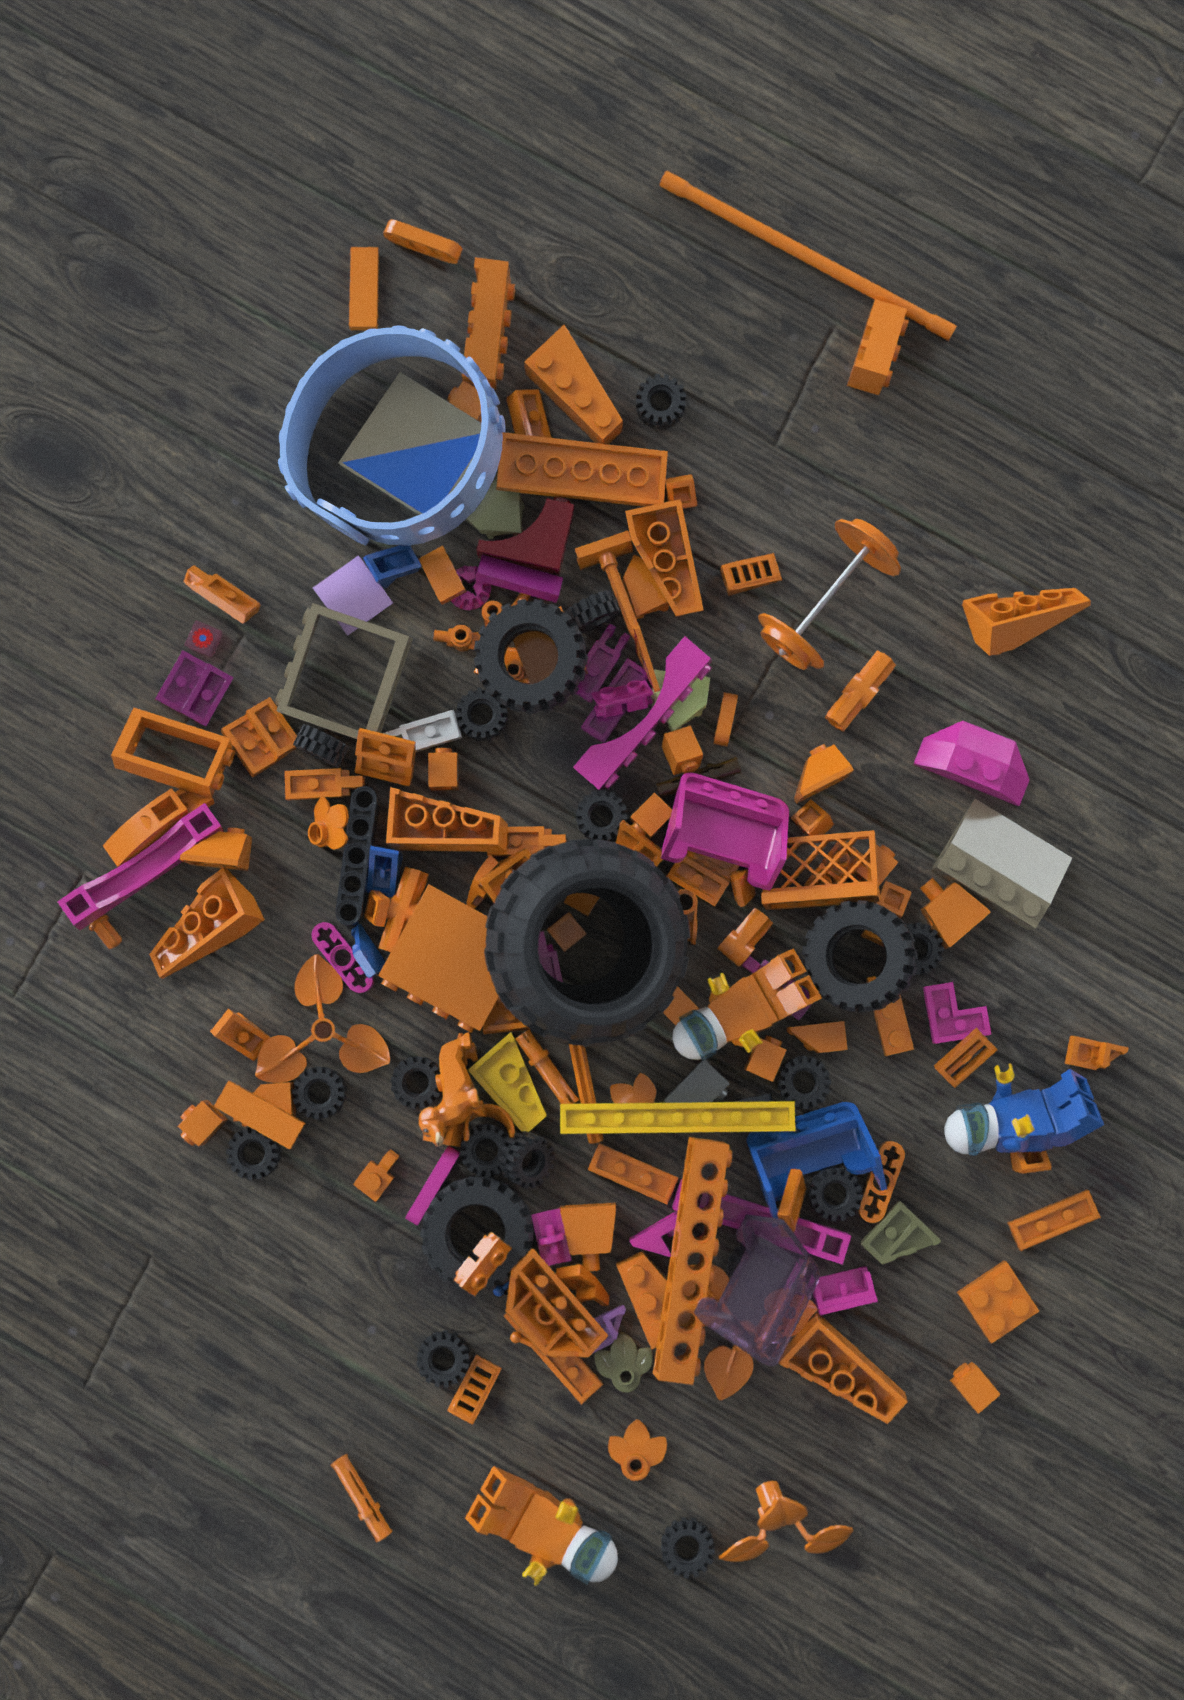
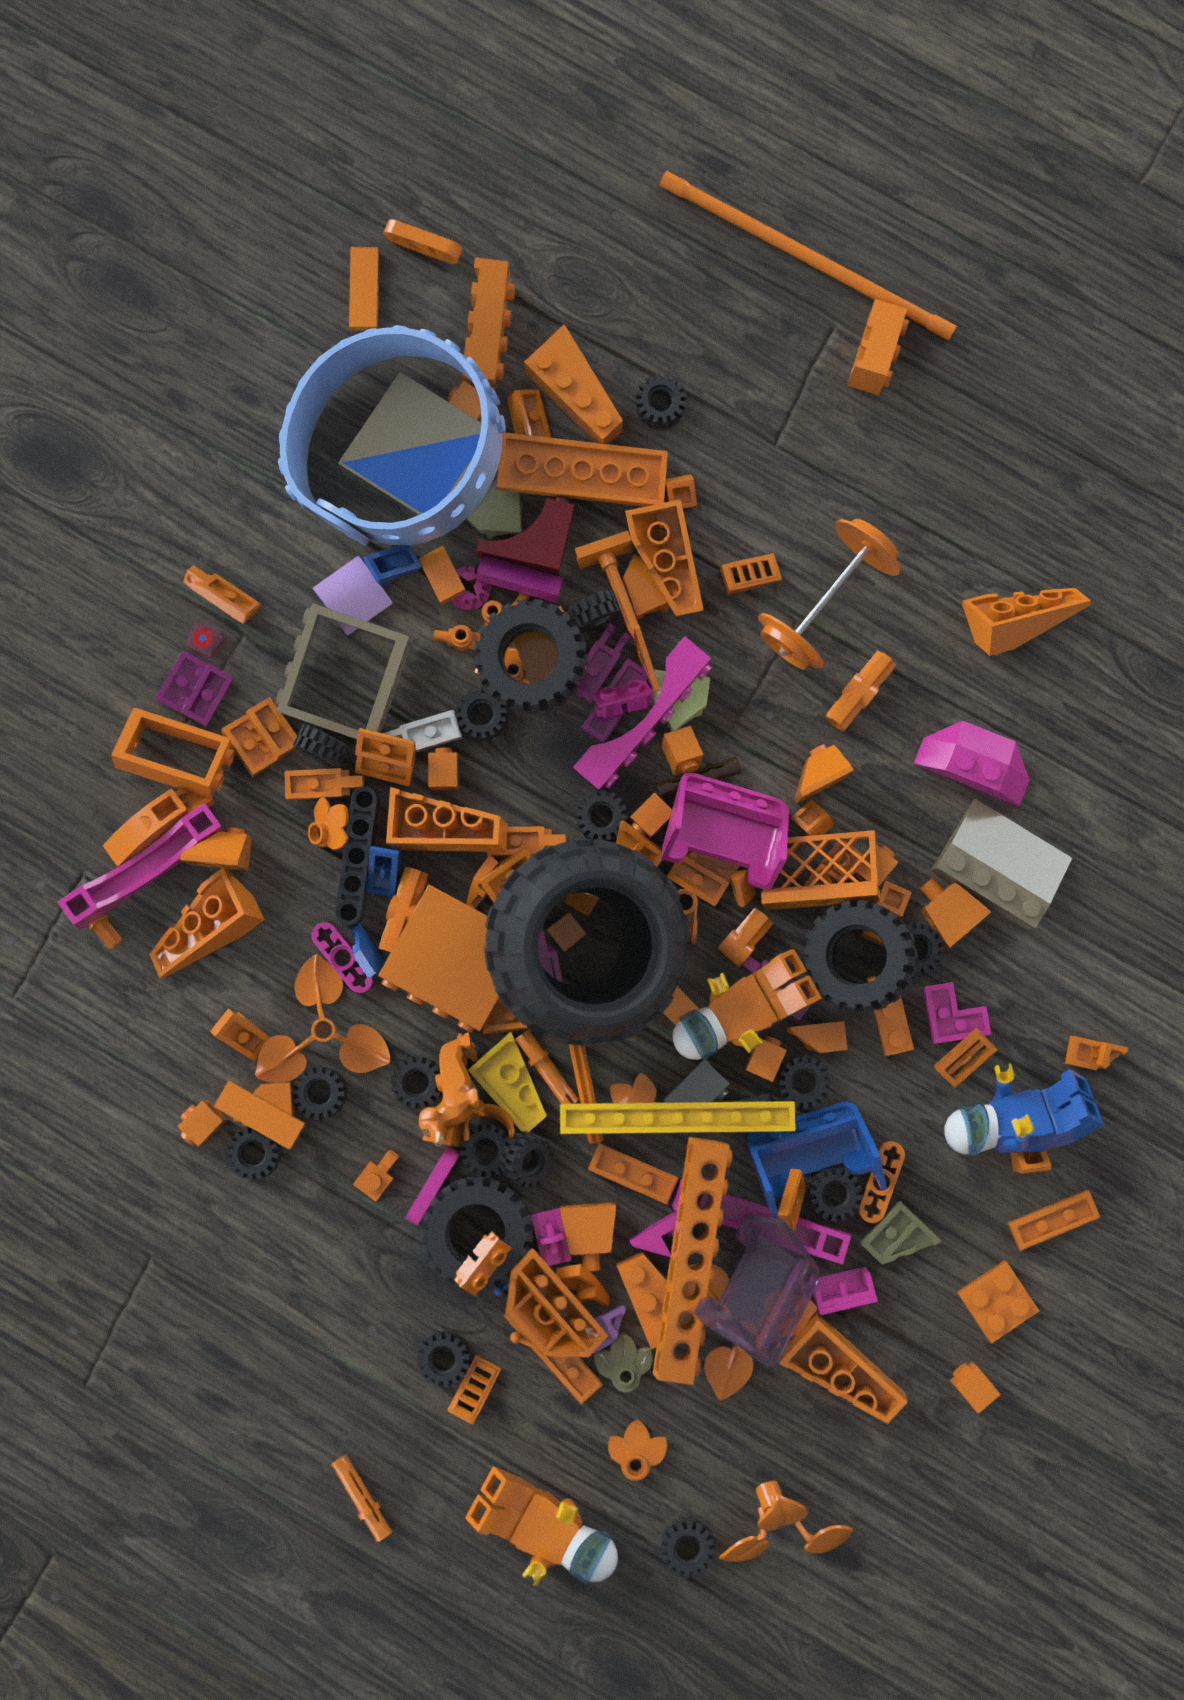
orange tile [364,890,390,927] -> none
orange beam [713,692,738,747] -> none

